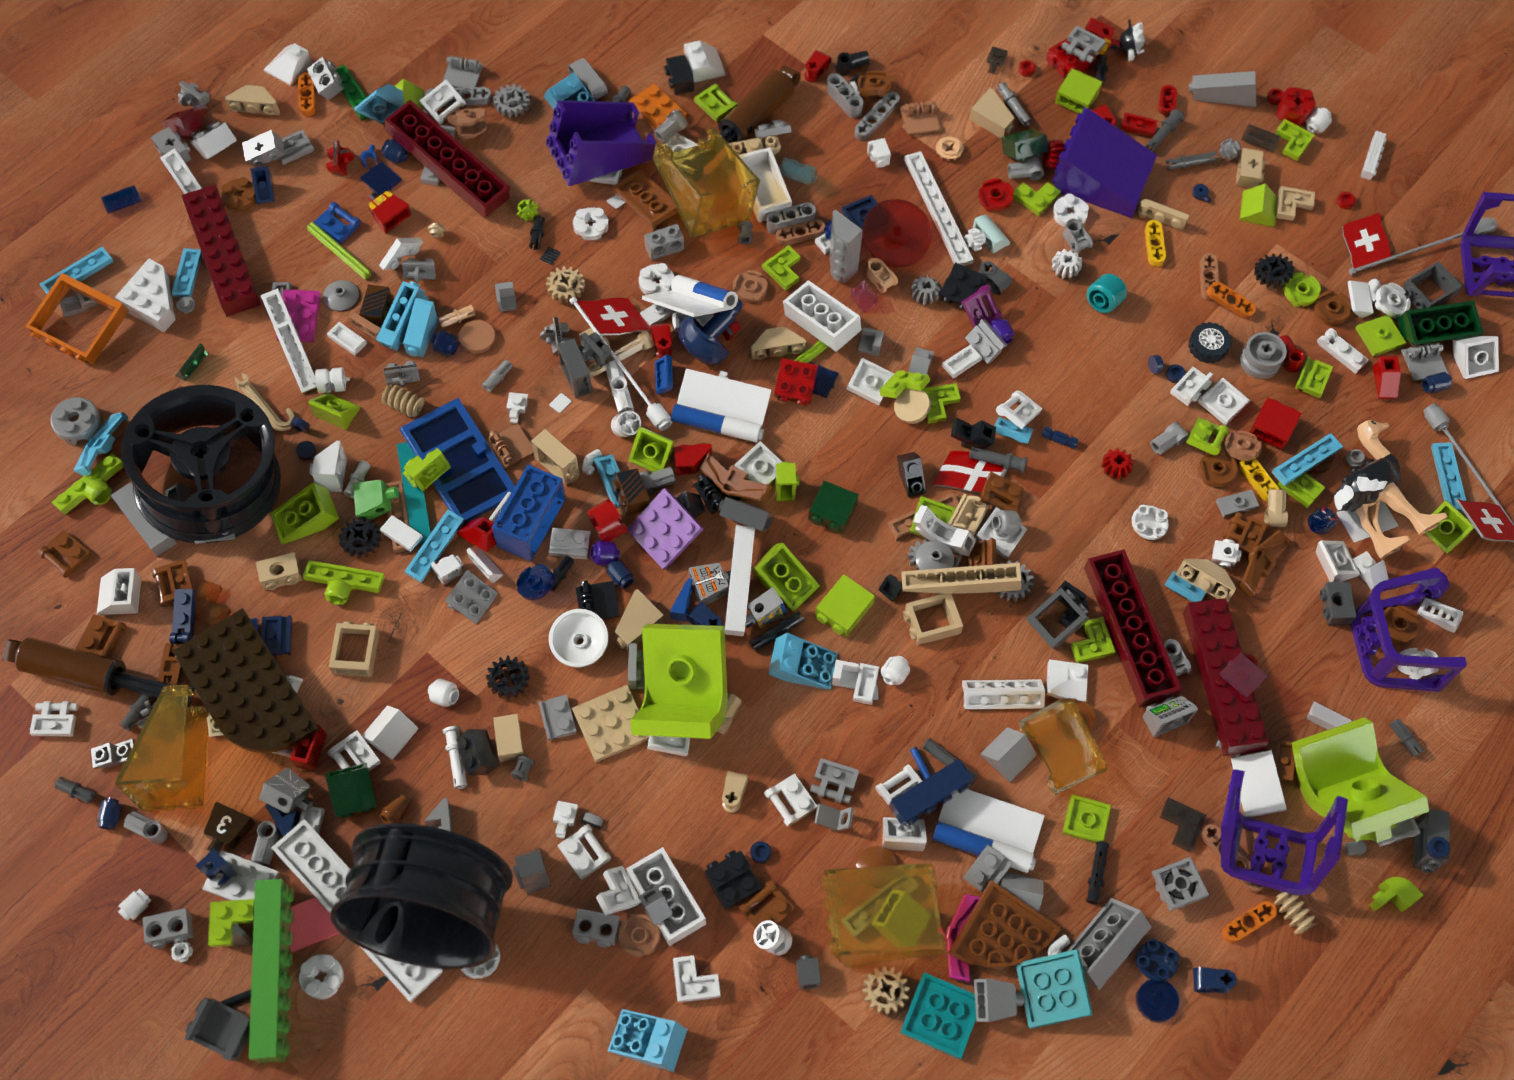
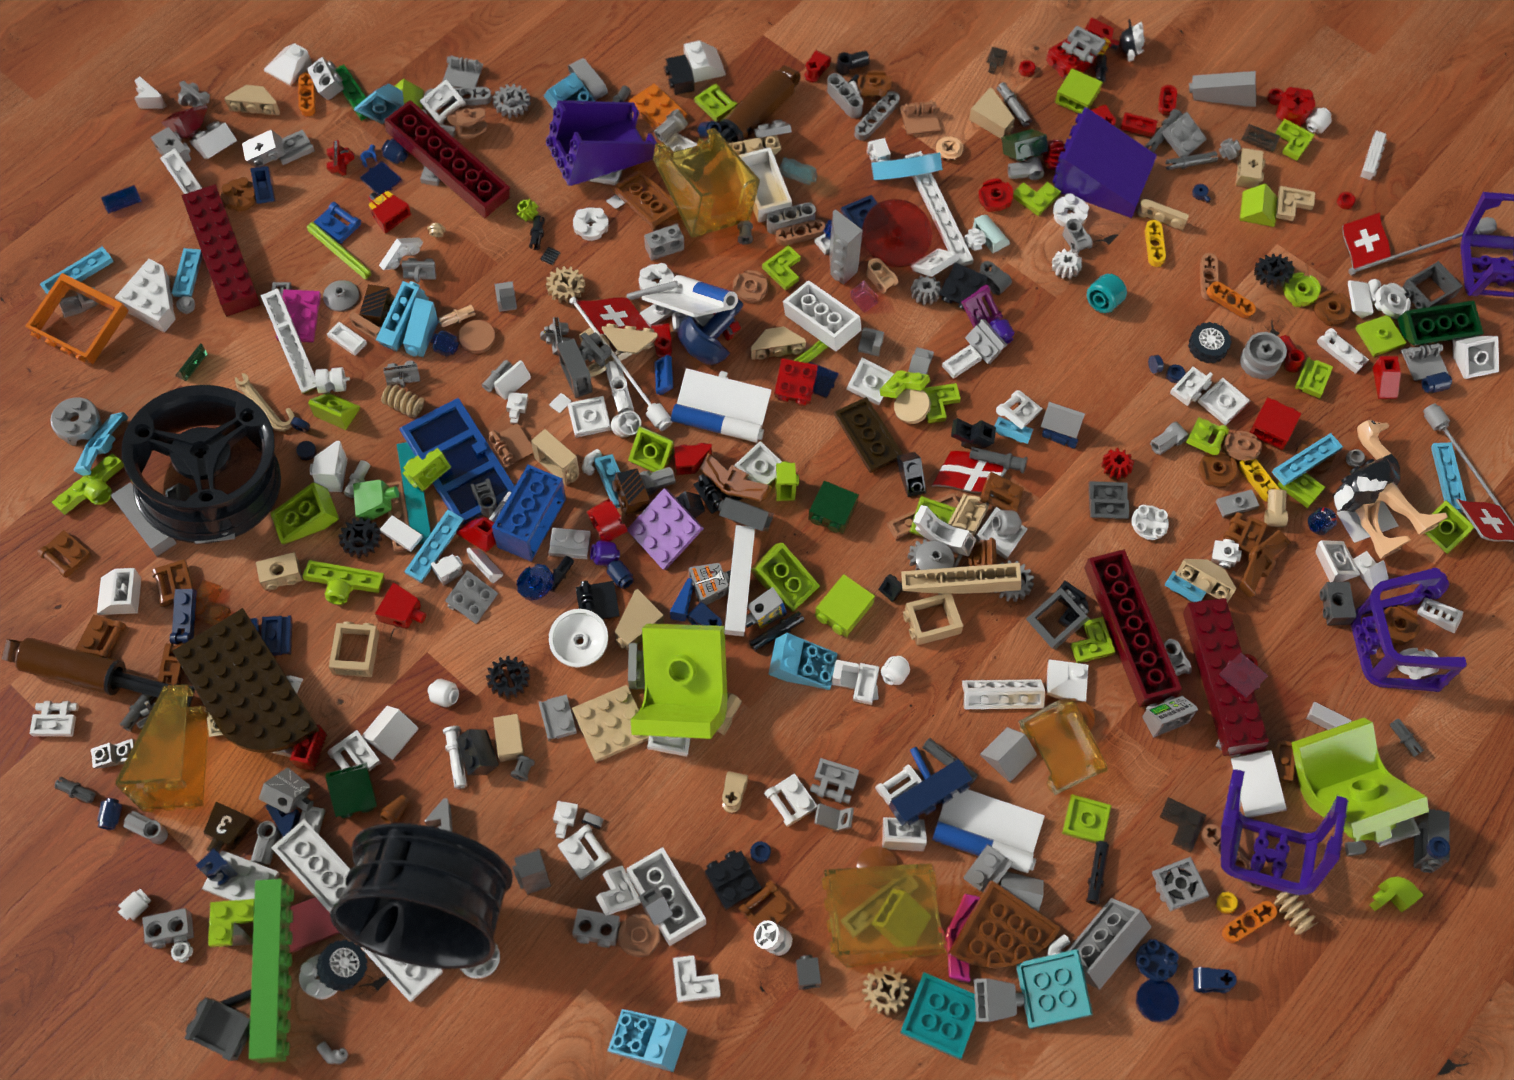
none -> white slope [134,77,166,109]
none -> black wheel [316,940,368,991]
none -> light grey arm [316,1041,348,1064]
none -> red torso [375,583,426,629]
none -> dark grey piece [470,478,498,517]
none -> white slope [494,360,531,400]
none -> white tile [567,396,612,438]
none -> tan slope [602,324,658,354]
none -> light grey bar [626,280,679,300]
none -> dark blue brick [698,121,721,139]
none -> dark brown plate [834,397,903,473]
none -> medium azure slope [872,152,943,180]
none -> white plate [911,249,960,276]
none -> light grey slope [1041,402,1085,438]
none -> dark grey slope [1088,481,1129,519]
none -> light grey plate [1161,112,1207,157]
none -> yellow tile [1216,892,1238,914]

